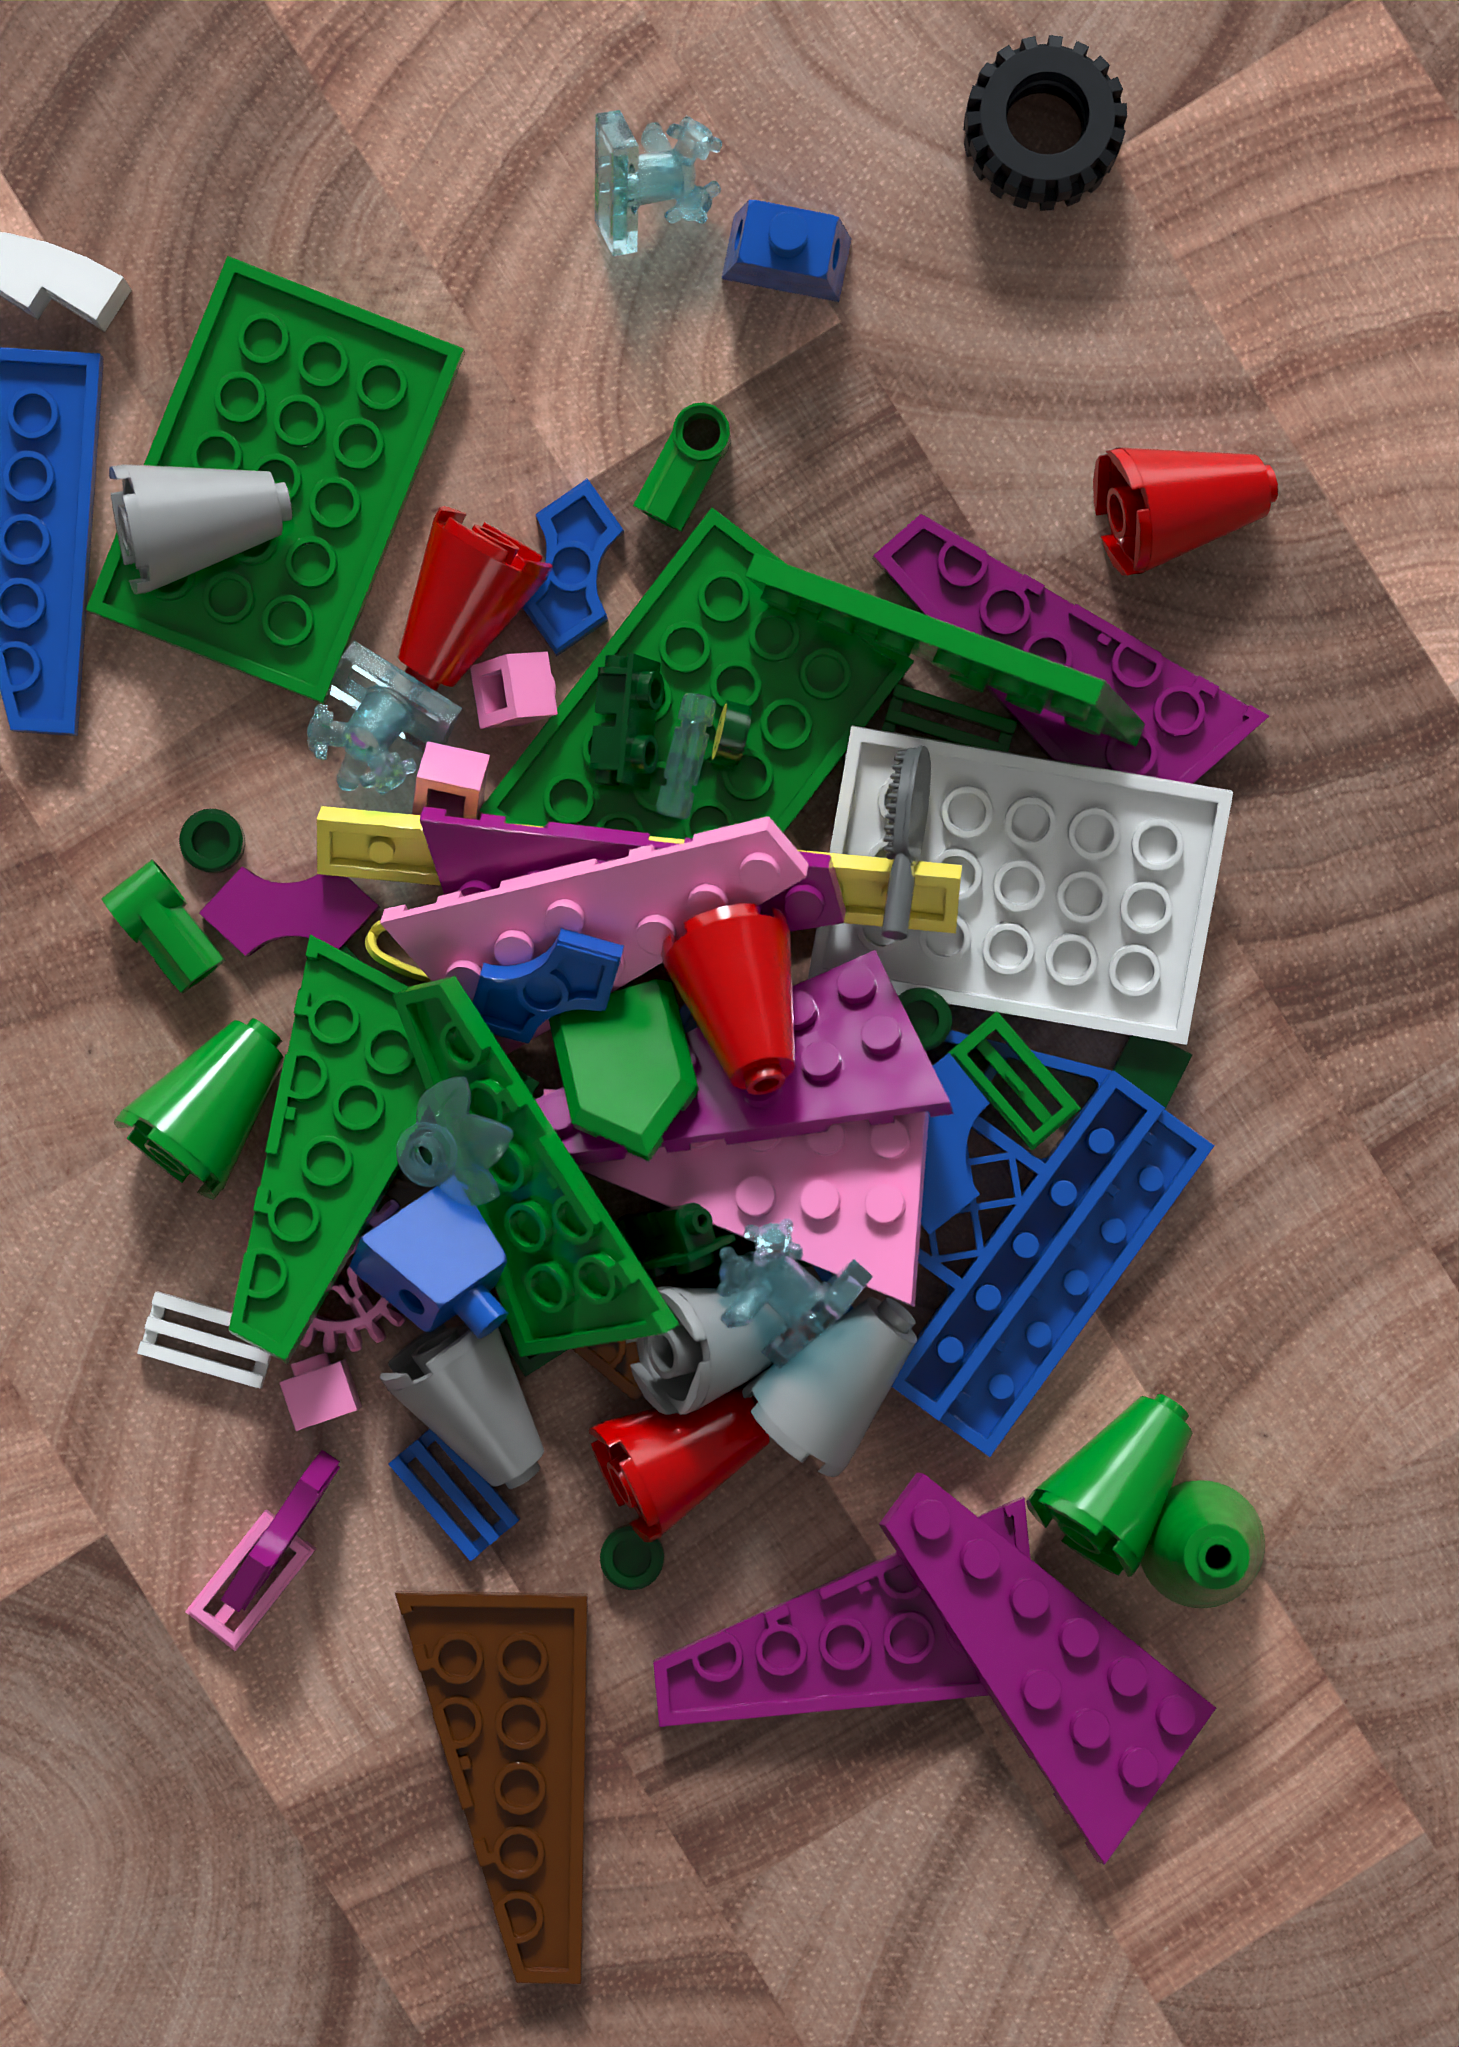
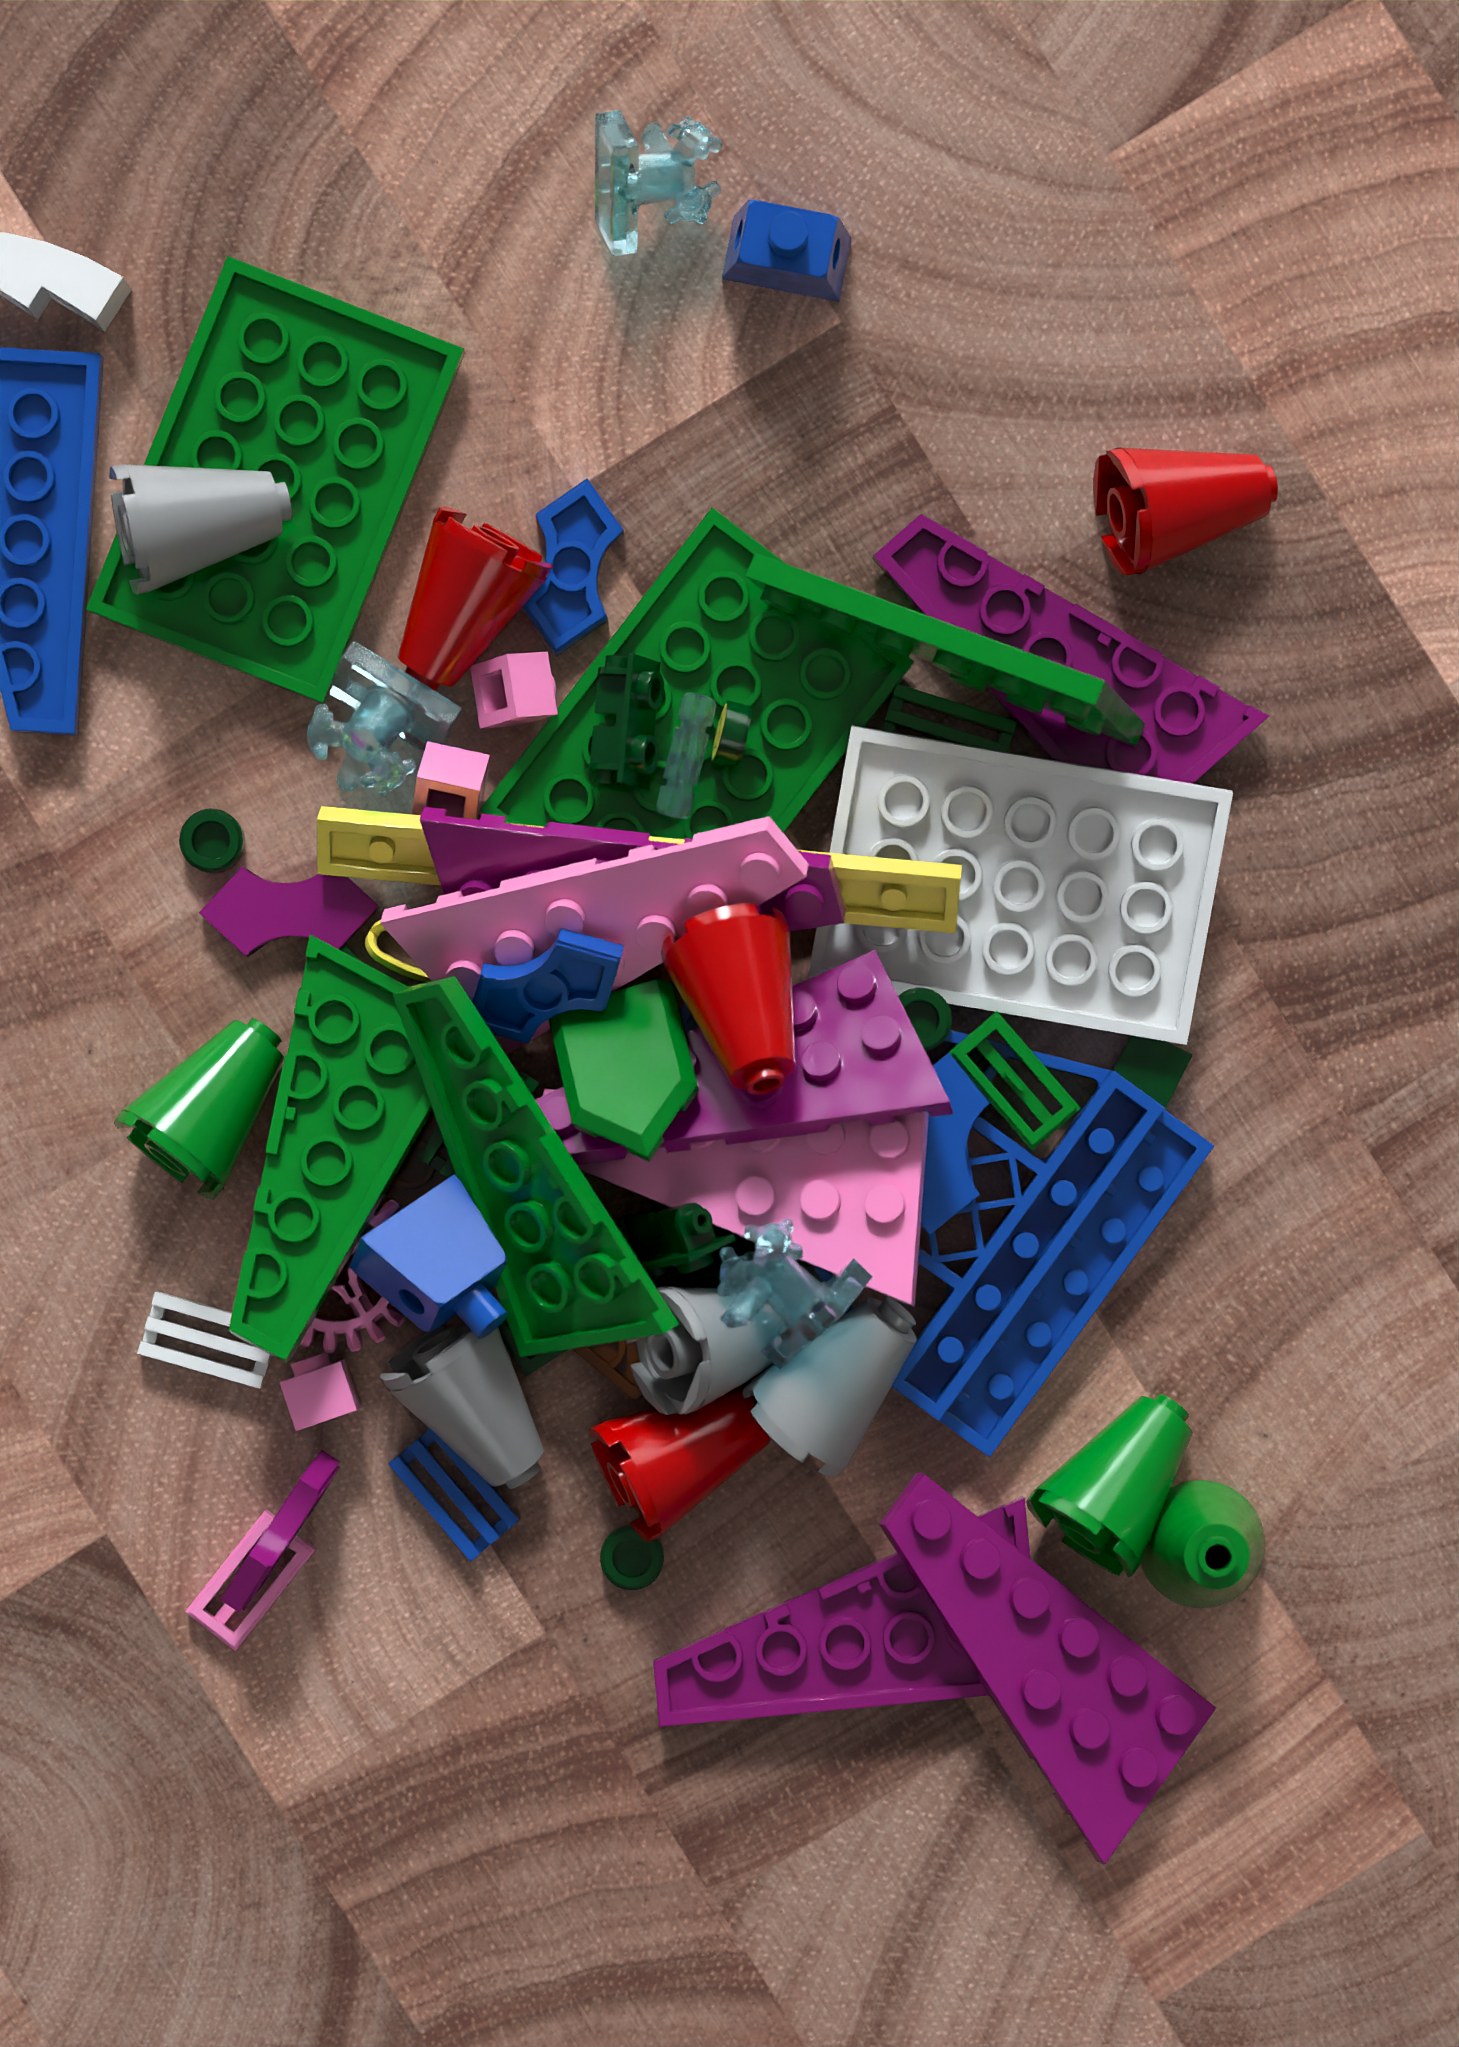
green piece [102,859,226,993] -> none
reddish brown wing [395,1591,588,1984] -> none
clear light blue plate [396,1077,513,1206] -> none
green piece [633,402,731,533] -> none
dark grey piece [882,746,931,940] -> none
black tyre [963,35,1127,211] -> none

